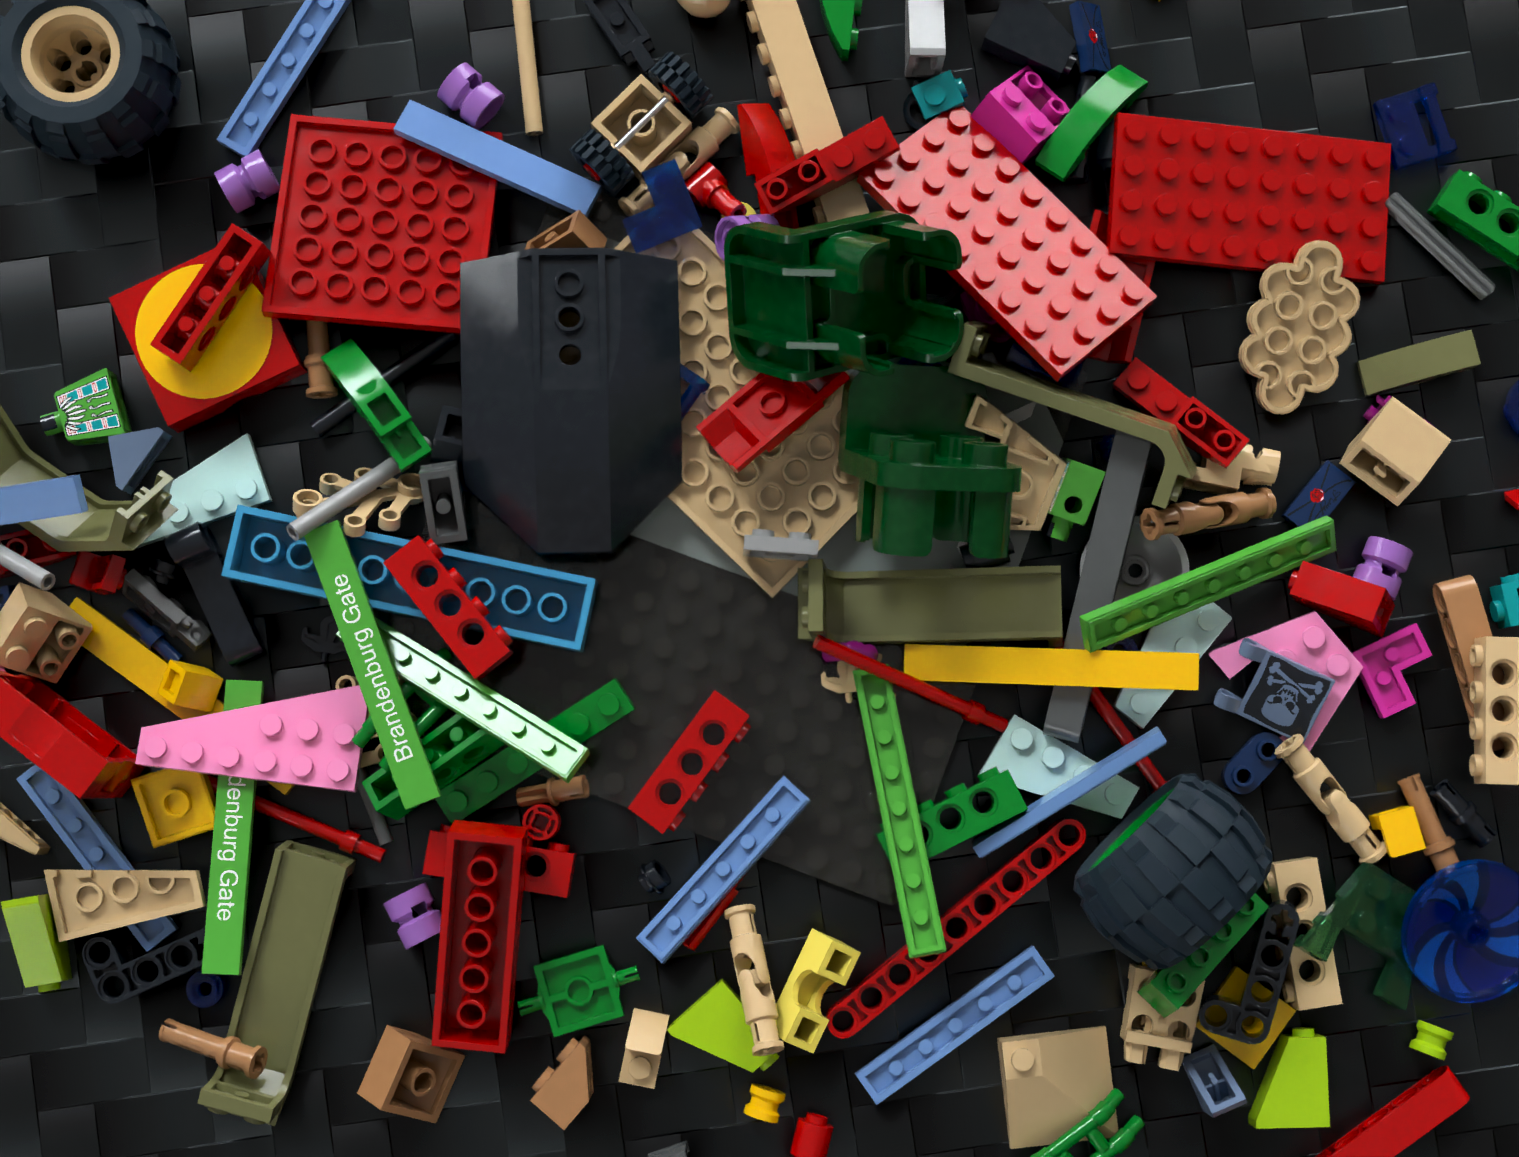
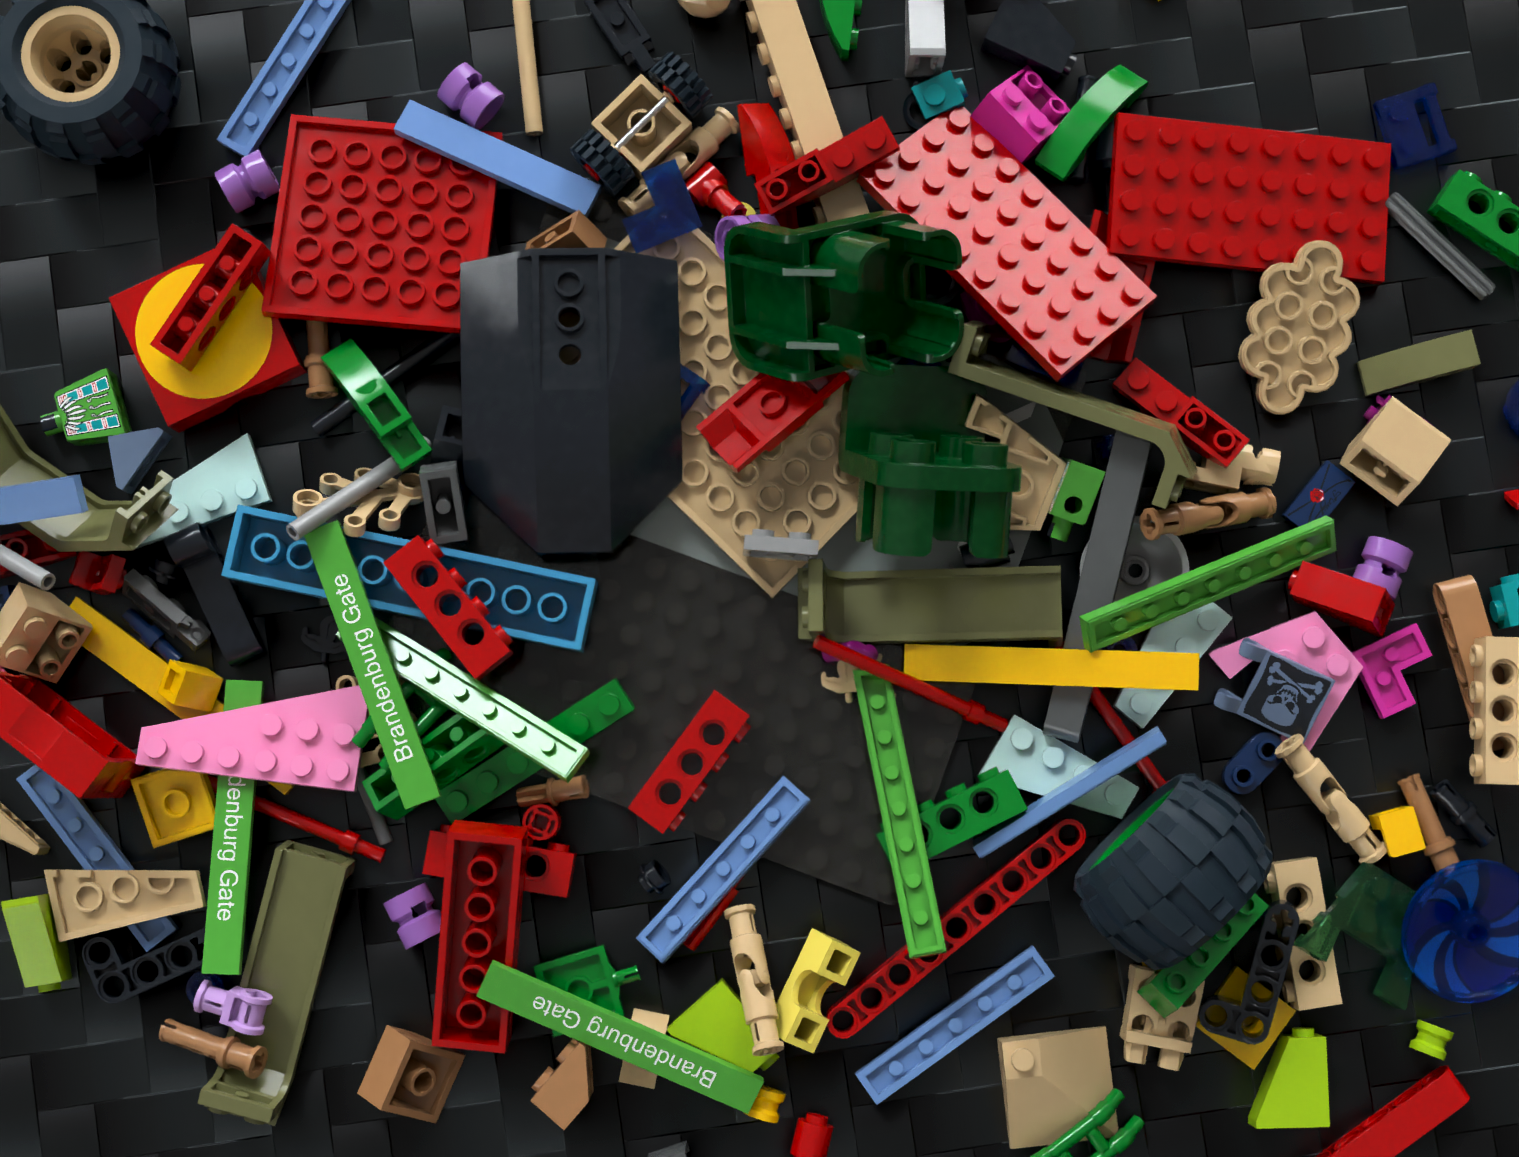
dark blue tile [1069,1,1111,76] -> none
sand blue slope [1182,1044,1247,1118] -> none
none -> lavender connector [193,980,273,1036]
none -> bright green tile [476,960,764,1114]

